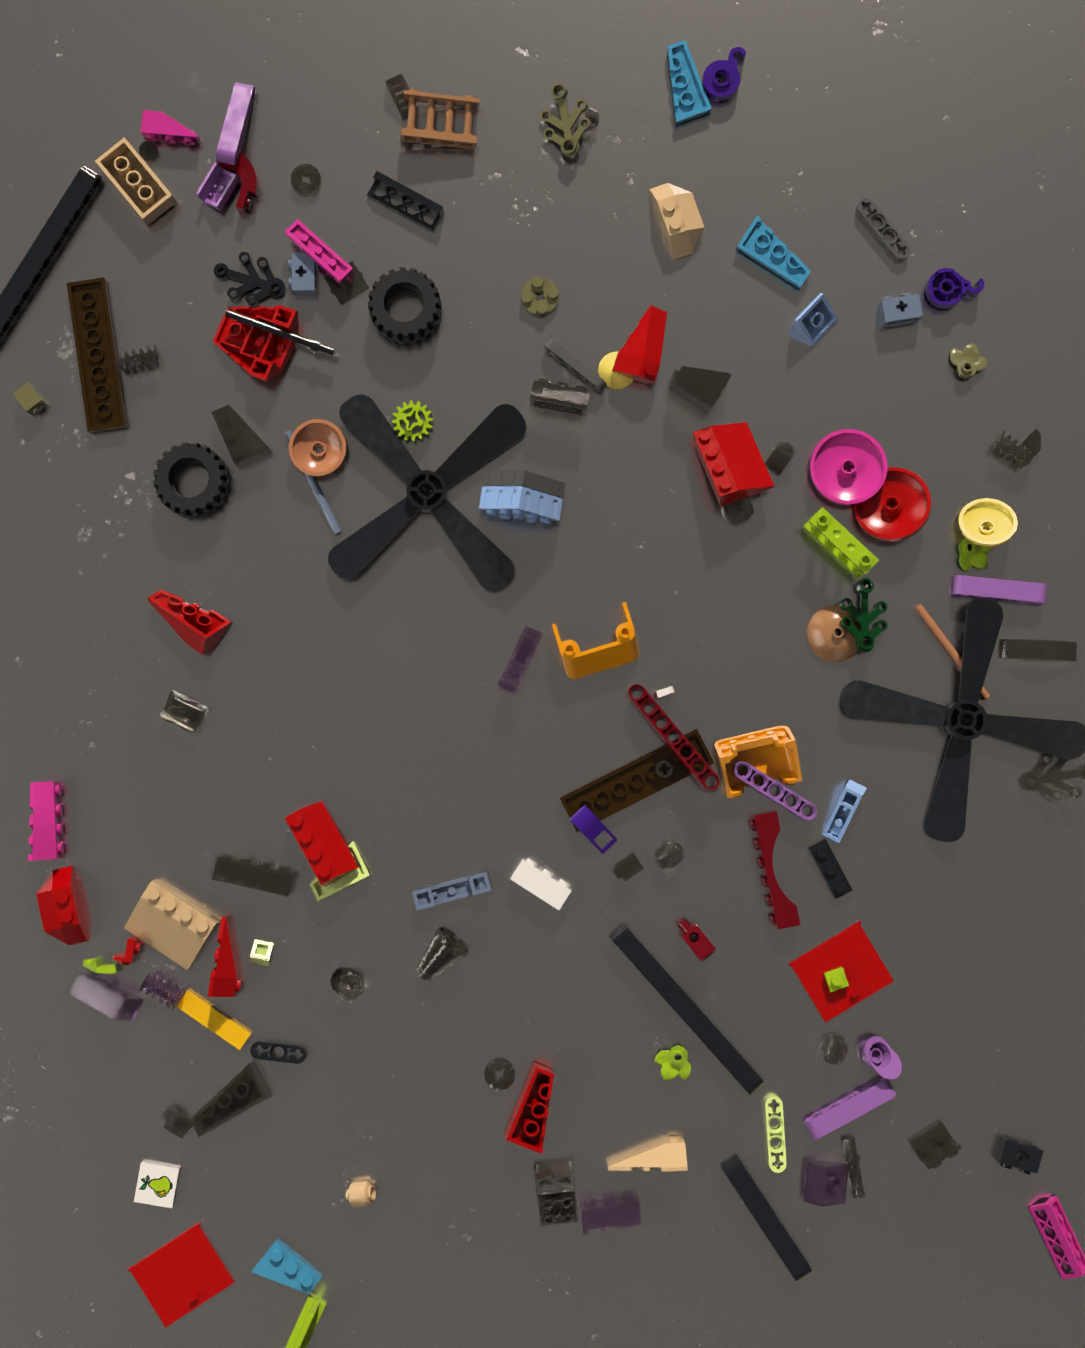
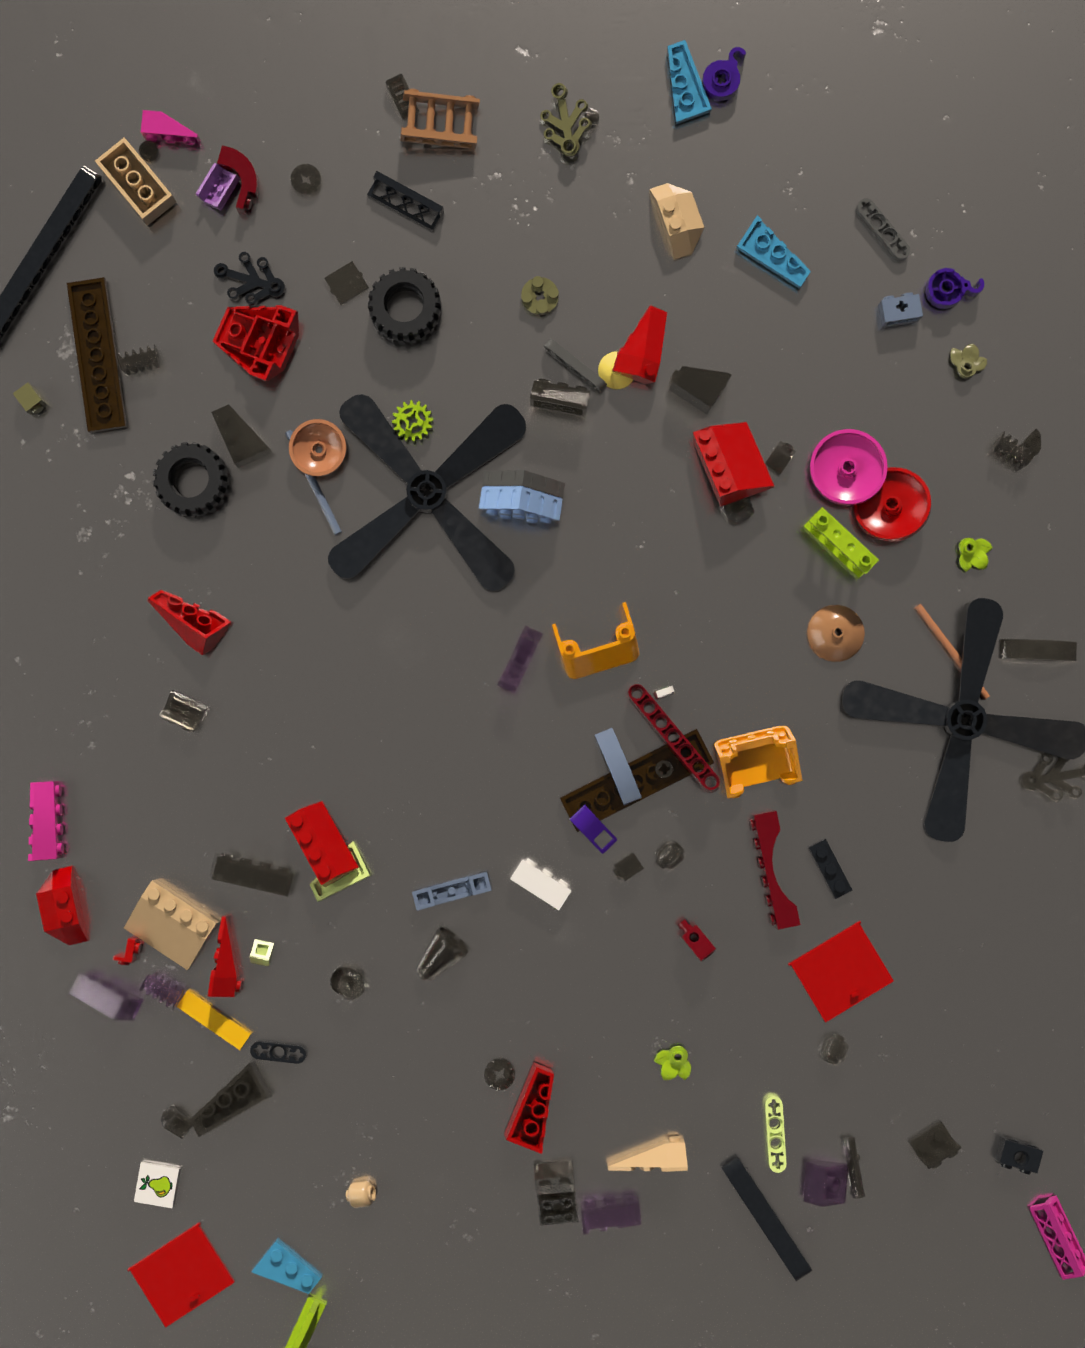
lime slope [83,958,120,974] -> none
beam [216,83,255,165] -> none
black bar [225,309,335,356] -> none
dark pink fence [285,219,354,284] -> none
sand blue brick [288,253,317,295] -> none
black beam [609,924,764,1095] -> none
medium lavender beam [732,761,817,820] -> none
light blue slope [791,293,838,346] -> none
medium lavender beam [804,1077,897,1140] -> none
light blue slope [822,779,867,843] -> none
lime plate [824,967,849,992] -> none
dark green plant [839,578,888,653] -> none
medium lavender piece [862,1036,902,1080] -> none
medium lavender beam [952,575,1047,604] -> none
light yellow dish [958,498,1018,547] -> none
none -> sand blue slope [595,728,642,805]

